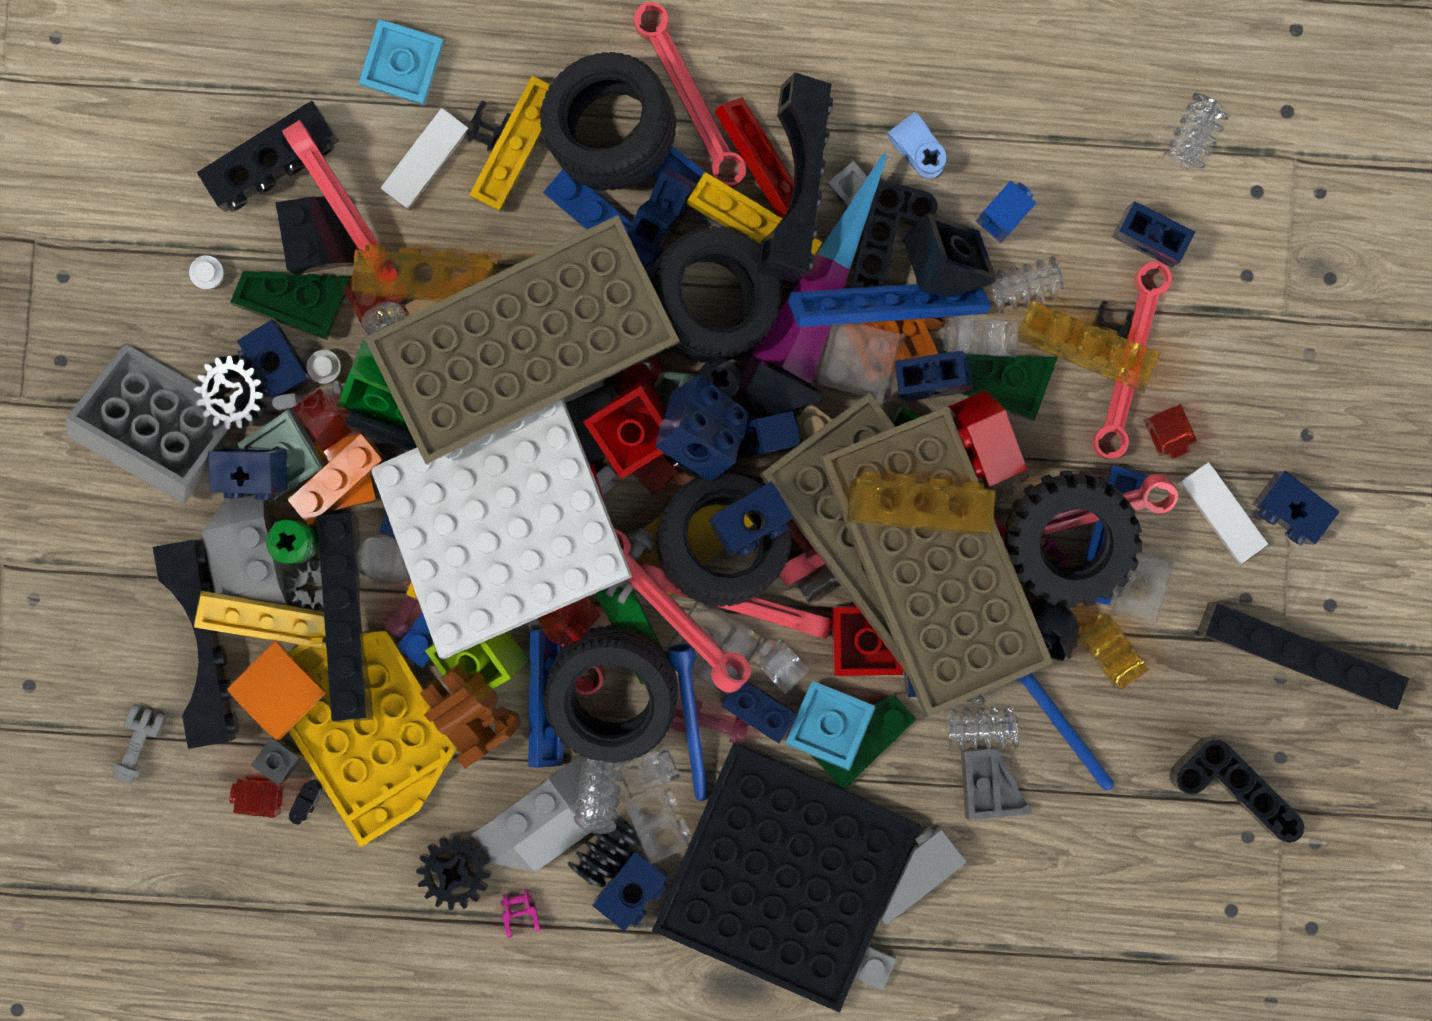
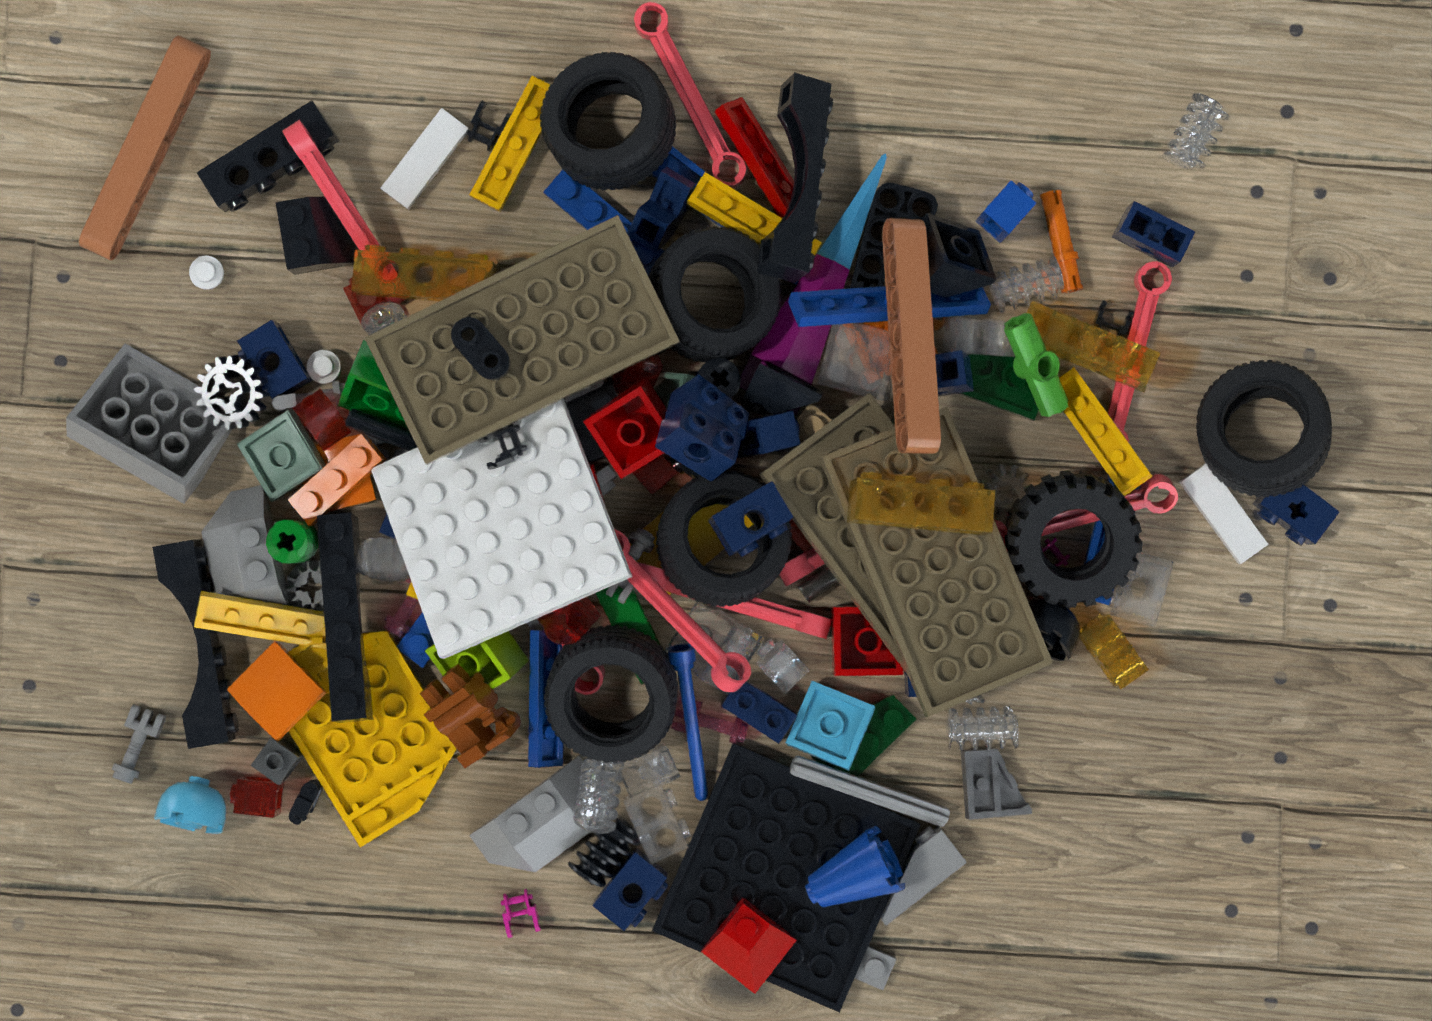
dark blue brick [208,447,288,500] -> none
dark green wing [230,271,352,340] -> none
medium azure plate [358,19,445,106] -> none
black gear [416,834,492,910] -> none
light grey plate [827,161,867,208] -> none
light blue piece [887,112,946,179] -> none
brick [948,390,1027,486] -> none
blue piece [1016,673,1114,790] -> none
clear red brick [1143,404,1197,459] -> none
black beam [1170,737,1305,843] -> none
black arch [1196,602,1409,710] -> none
none -> nougat beam [79,35,211,261]
none -> medium azure cylinder [154,776,227,834]
none -> black plate [451,317,511,381]
none -> black piece [478,424,528,470]
none -> red slope [701,897,797,994]
none -> light grey axle [790,756,950,827]
none -> blue cone [805,826,906,907]
none -> nougat beam [882,218,941,454]
none -> bright green piece [1004,313,1069,417]
none -> orange pin [1040,190,1083,294]
none -> yellow plate [1059,367,1153,496]
none -> black tyre [1196,360,1332,497]

